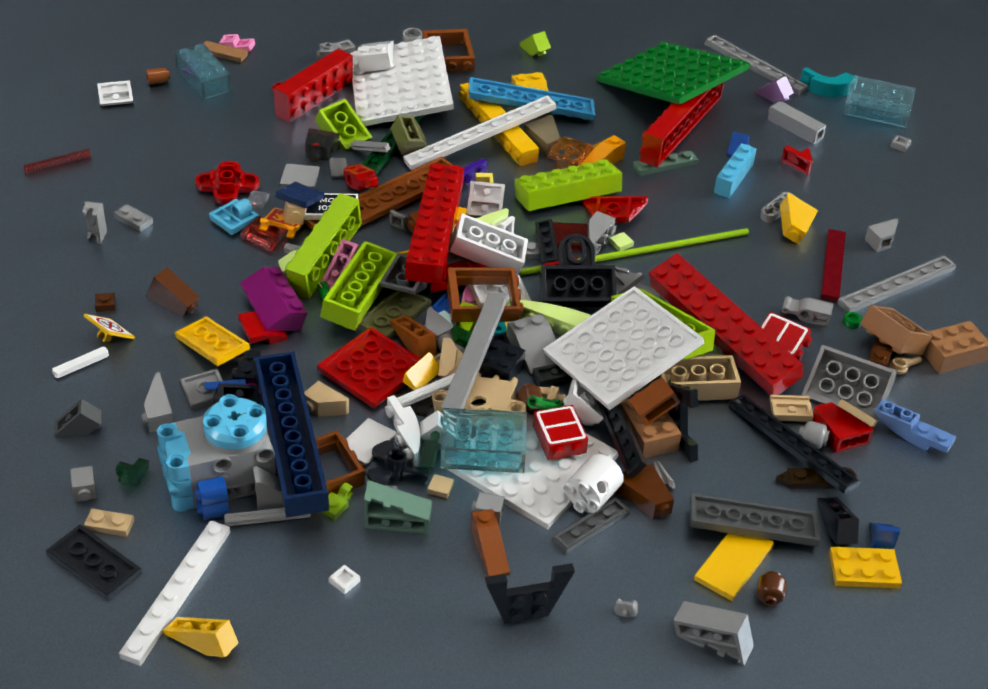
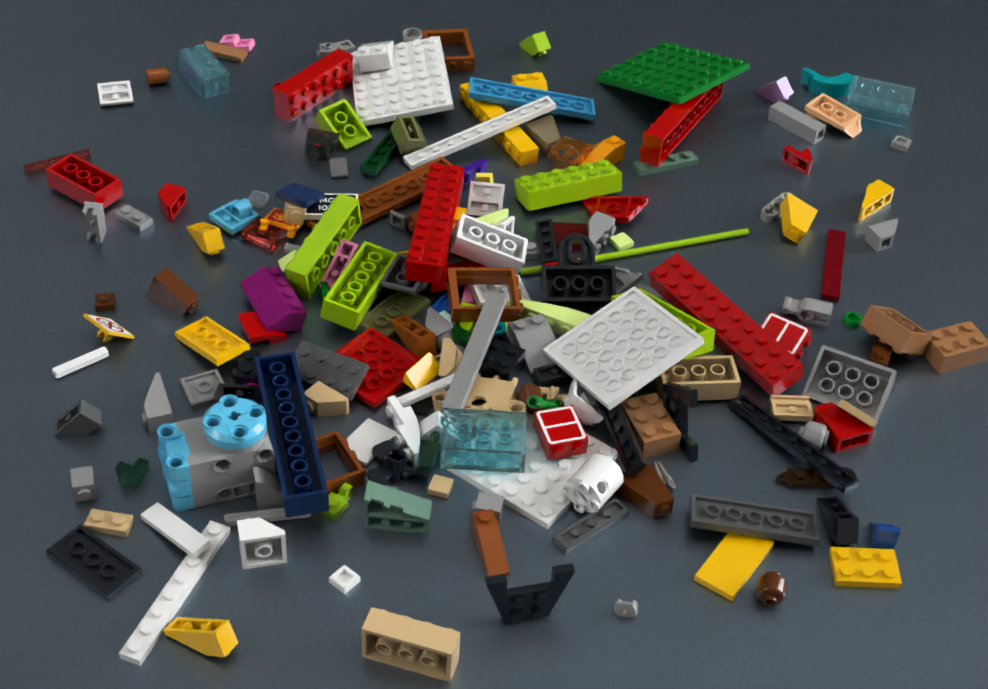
blue brick [194,476,229,521] -> none
red plant [195,161,260,205] -> none
blue tile [204,379,246,390] -> none
light grey tile [280,163,320,189] -> none
red piece [343,164,379,191] -> none
light grey axle [350,140,391,153] -> none
dark orange brick [629,377,680,426] -> none
light grey wedge [673,601,754,666] -> none
light grey tile [705,35,808,96] -> none
medium azure brick [714,143,757,198] -> none
blue slope [726,132,750,157] -> none
light grey tile [837,255,956,312] -> none
medium blue slope [874,399,956,453] -> none
tan plate [889,356,922,375] -> none
none -> red brick [45,153,123,209]
none -> white tile [140,502,212,558]
none -> red slope [158,183,187,221]
none -> yellow slope [186,222,225,255]
none -> white slope [237,517,287,570]
none -> dark grey plate [295,340,370,401]
none -> tan brick [361,607,461,682]
none -> light nougat slope [804,93,862,138]
none -> yellow slope [858,179,895,222]

